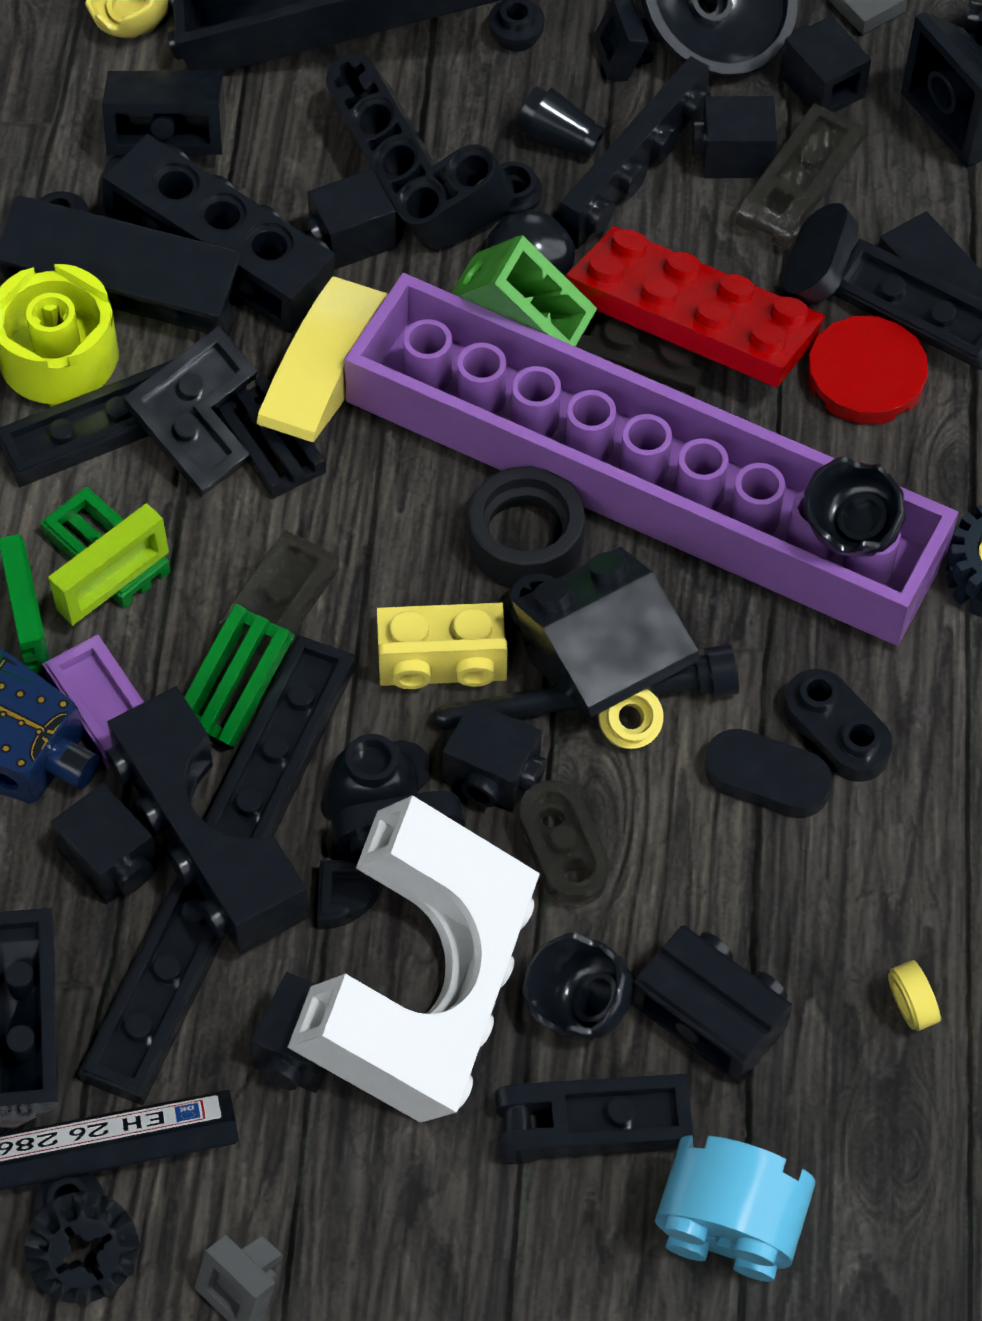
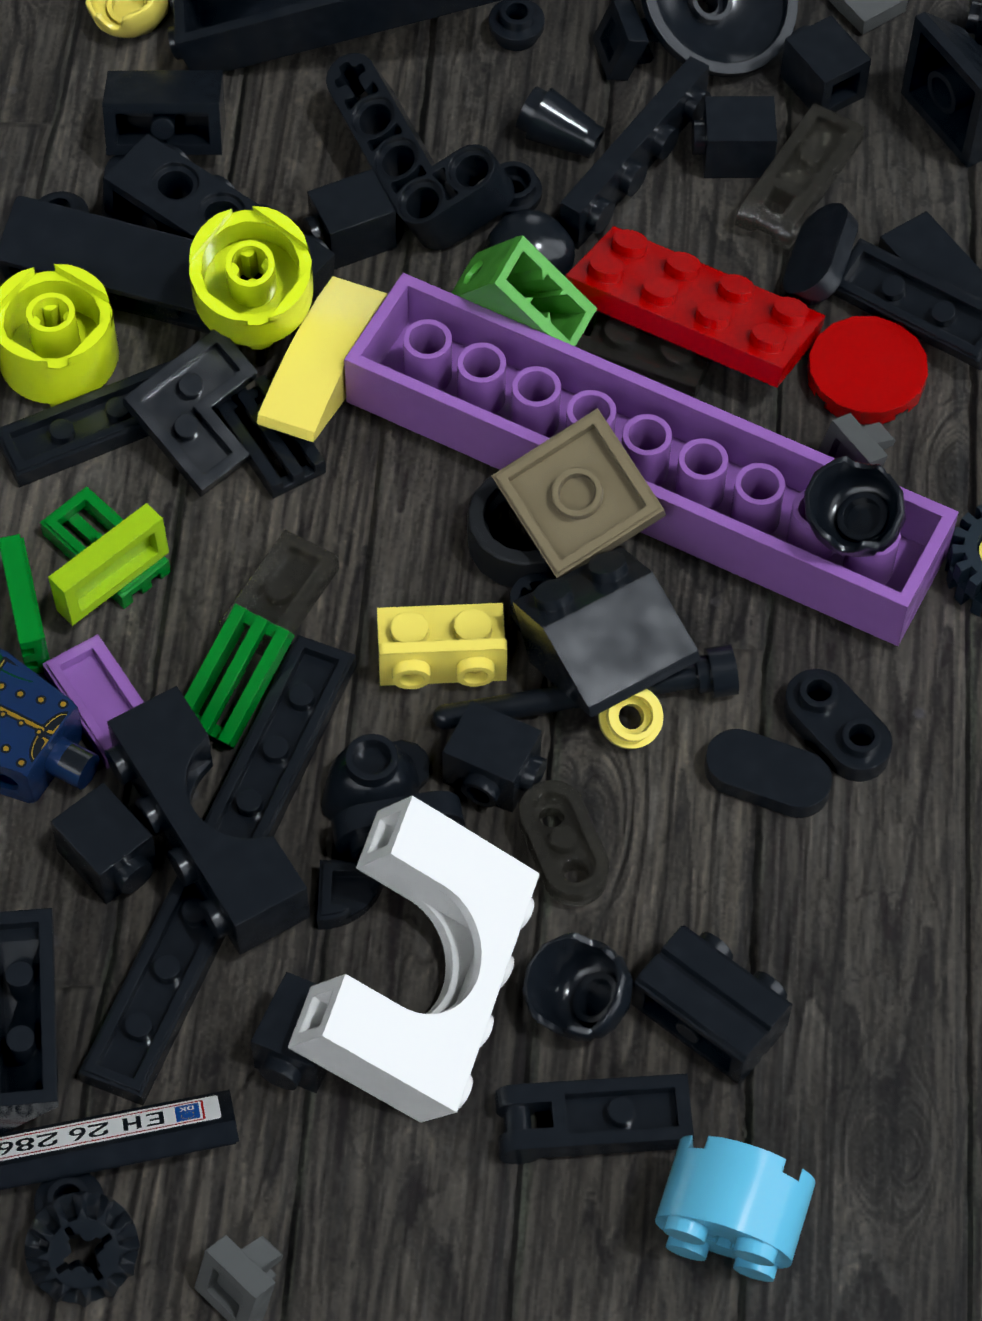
light yellow tile [888,960,941,1032] -> none
none -> neon yellow brick [189,206,313,350]
none -> dark tan tile [491,408,666,578]
none -> dark grey tile [818,413,896,467]

